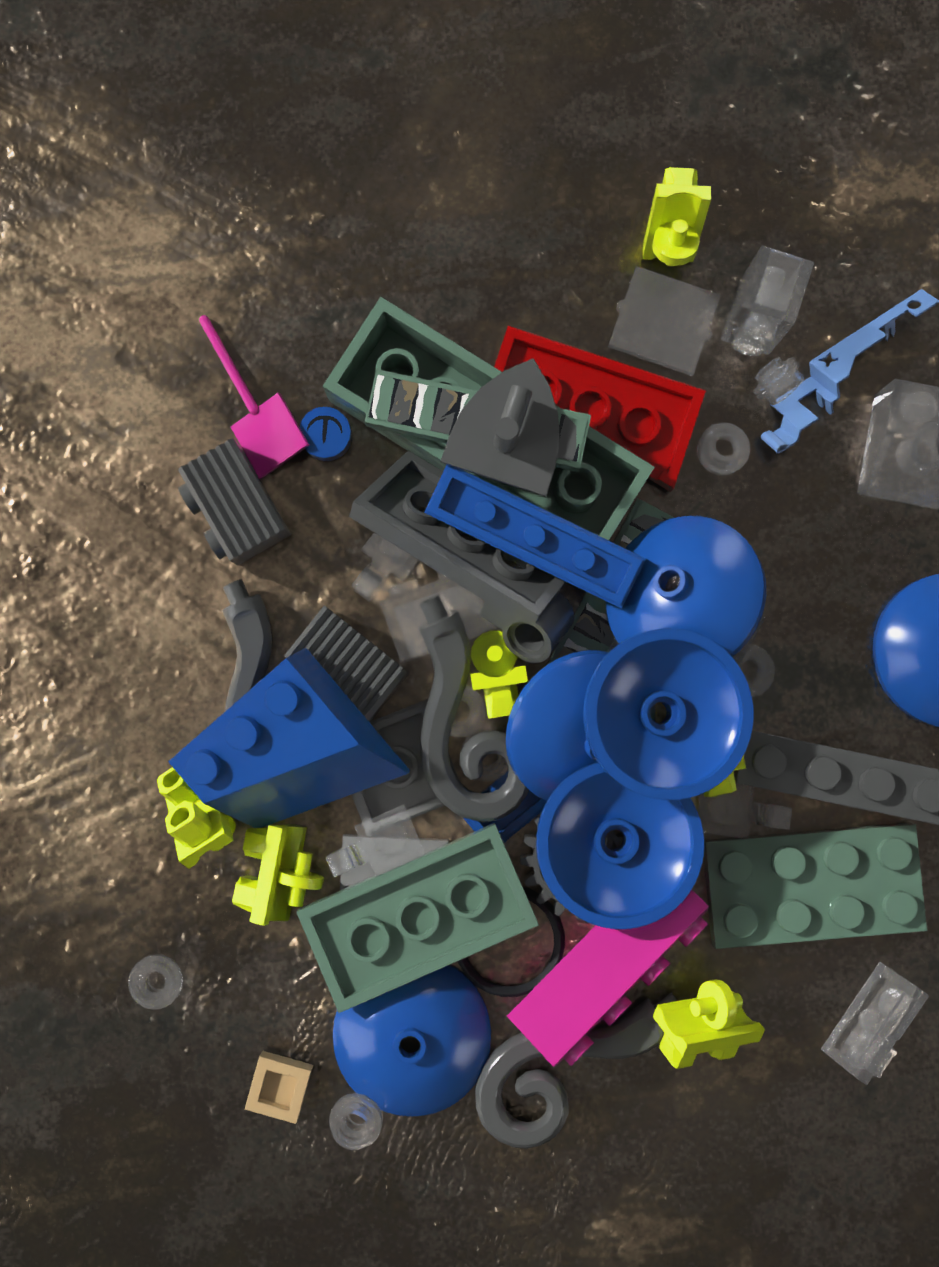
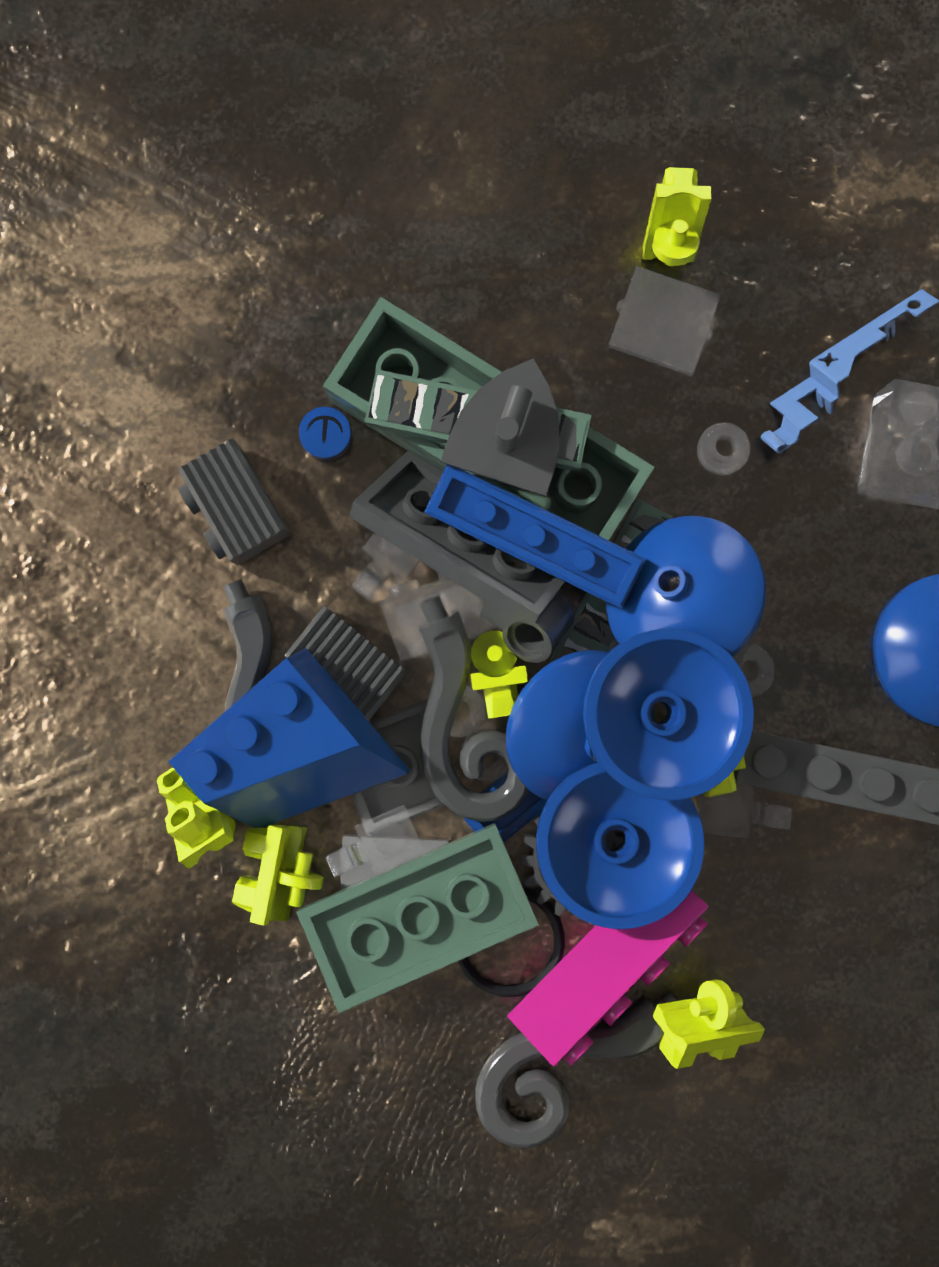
clear plate [128,954,183,1010] -> none
dark pink piece [199,315,309,479] -> none
tan plate [244,1051,314,1124] -> none
clear plate [329,1093,383,1150] -> none
blue dish [333,964,491,1116] -> none
red wing [494,326,706,492] -> none
sand green plate [703,822,927,949] -> none
clear brick [720,245,814,356] -> none
clear plate [753,357,804,405] -> none
clear hinge [821,962,929,1085] -> none

